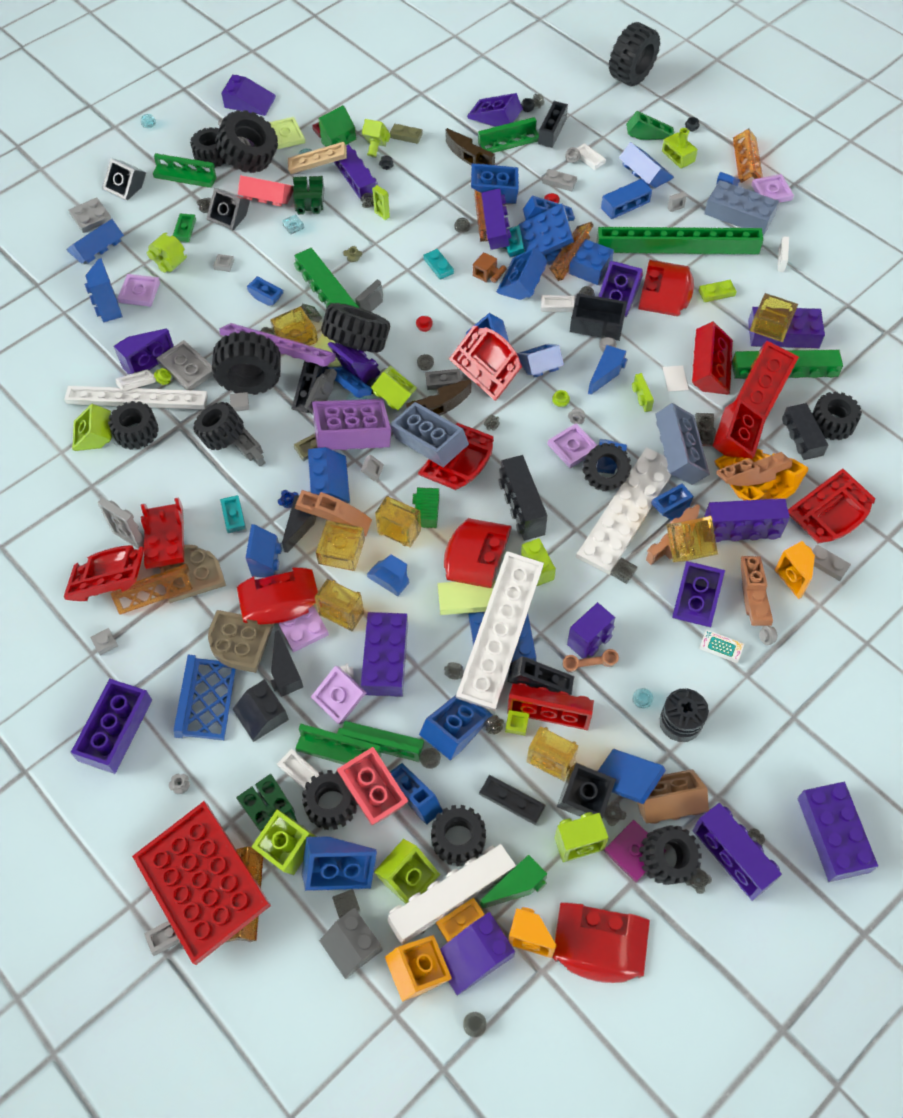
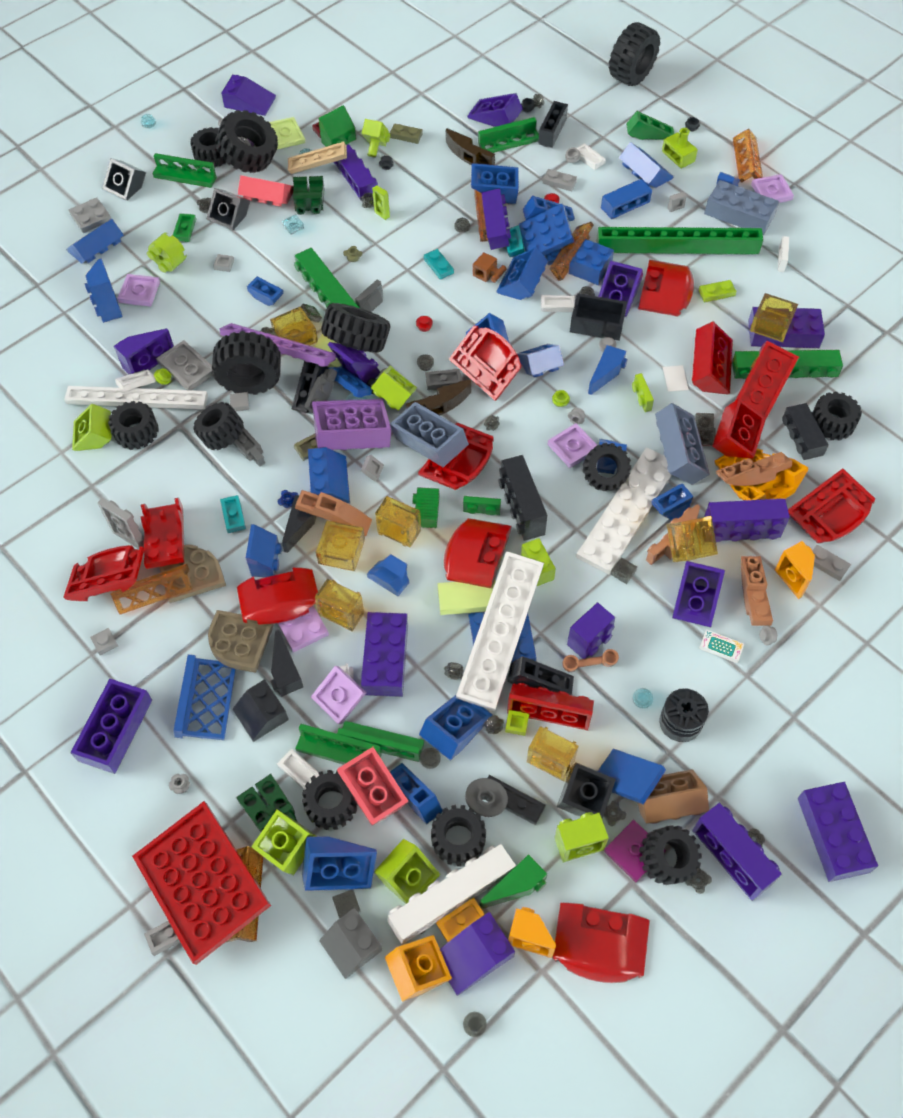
none -> green plate [463,496,501,516]
none -> dark grey dish [465,778,508,817]

